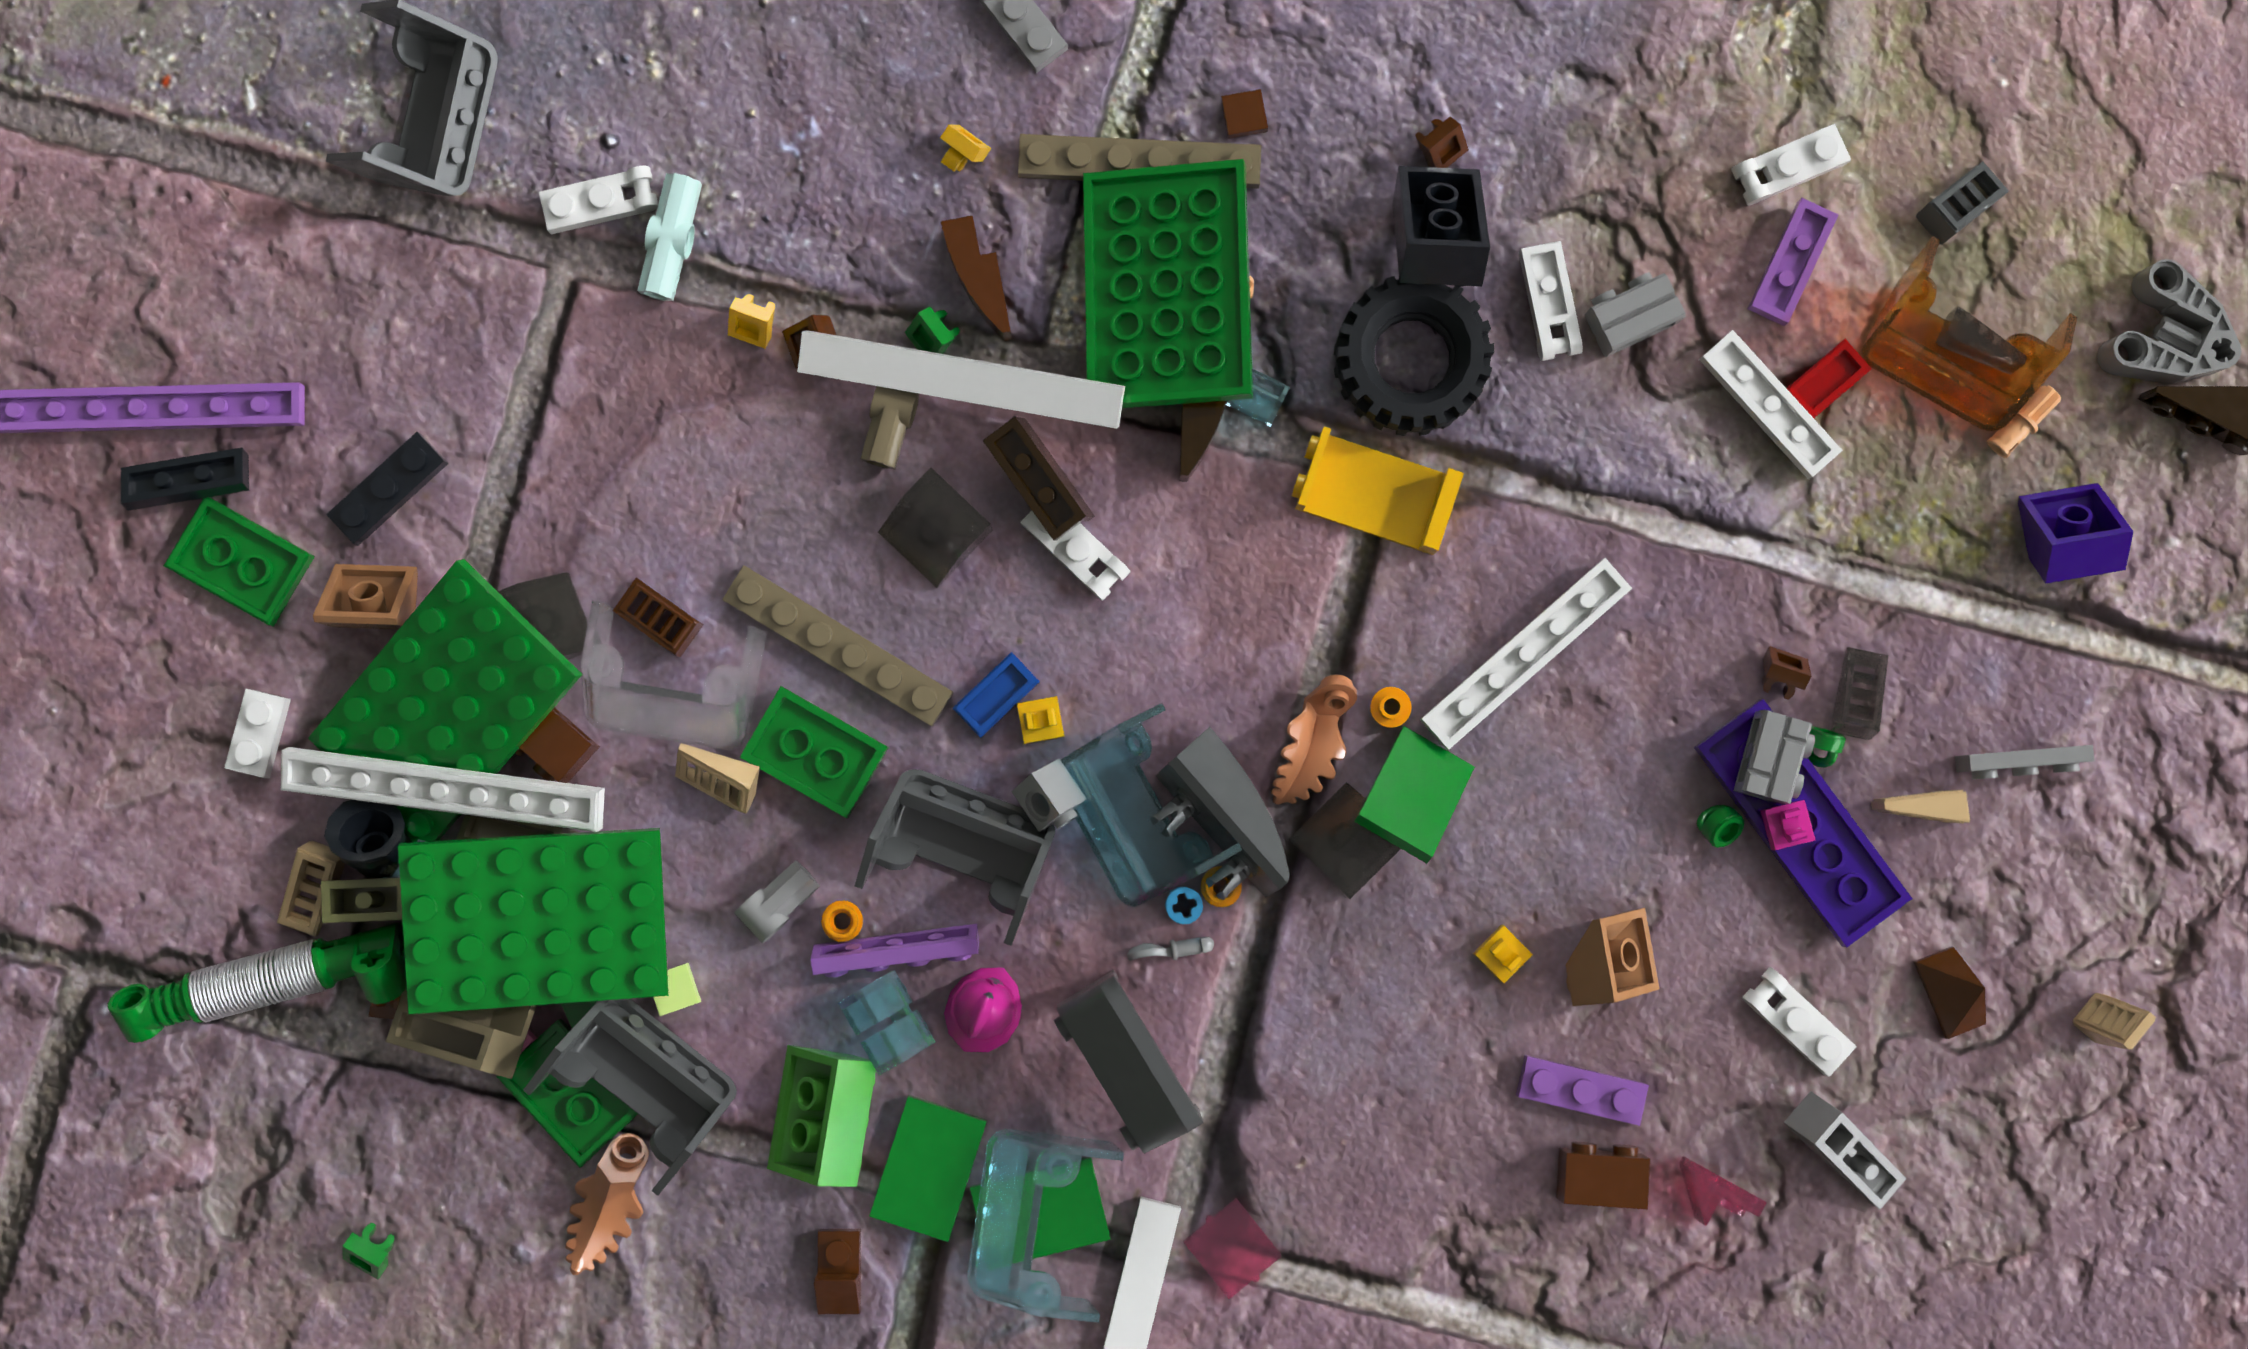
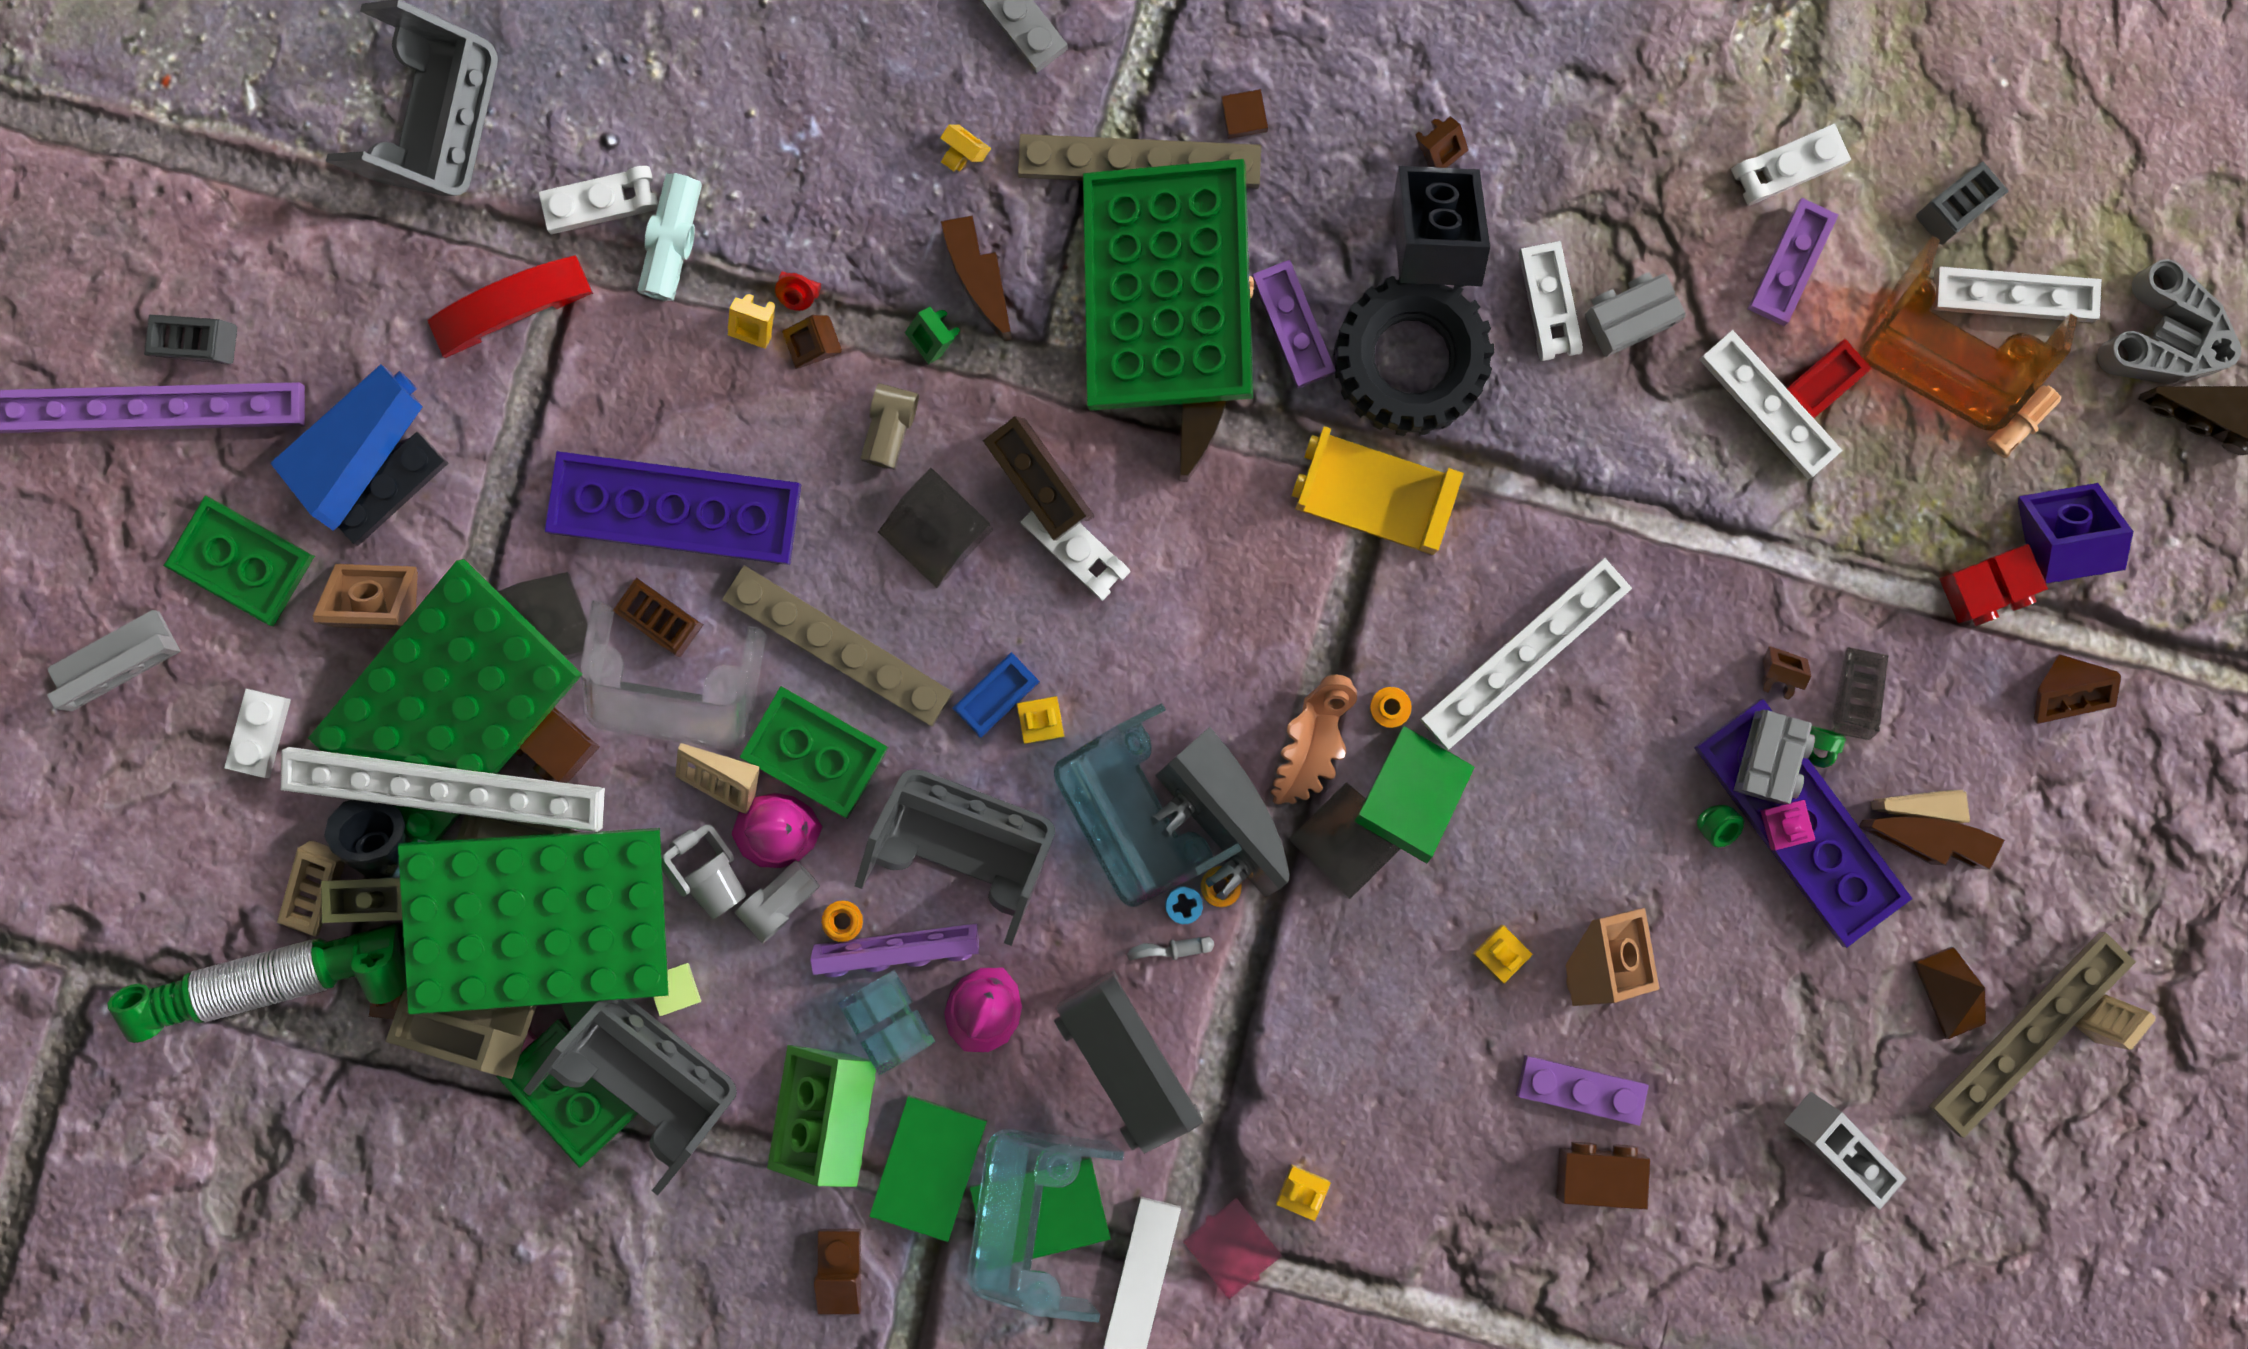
black plate [121,447,249,511] -> none
green tile [342,1223,394,1280] -> none
nougat plant [565,1133,649,1275] -> none
white tile [797,330,1125,429] -> none
light grey brick [1011,759,1087,832] -> none
clear light blue piece [1226,369,1290,426] -> none
clear pink slope [1679,1156,1767,1226] -> none
white plate [1742,967,1857,1077] -> none
clear smoke slope [1936,306,2028,375] -> none
light grey plate [1955,745,2095,779] -> none
none -> light grey panel [47,610,181,711]
none -> dark grey slope [144,314,237,364]
none -> blue slope [270,364,423,531]
none -> red slope [427,255,593,358]
none -> dark purple plate [545,451,802,565]
none -> light grey piece [662,825,747,919]
none -> dark pink piece [731,793,822,868]
none -> red plate [775,271,821,311]
none -> medium lavender plate [1252,259,1336,389]
none -> yellow tile [1276,1164,1331,1221]
none -> reddish brown slope [1859,817,2005,870]
none -> dark tan plate [1928,932,2136,1138]
none -> white plate [1932,267,2102,323]
none -> red piece [1939,544,2048,626]
none -> reddish brown slope [2034,654,2121,724]

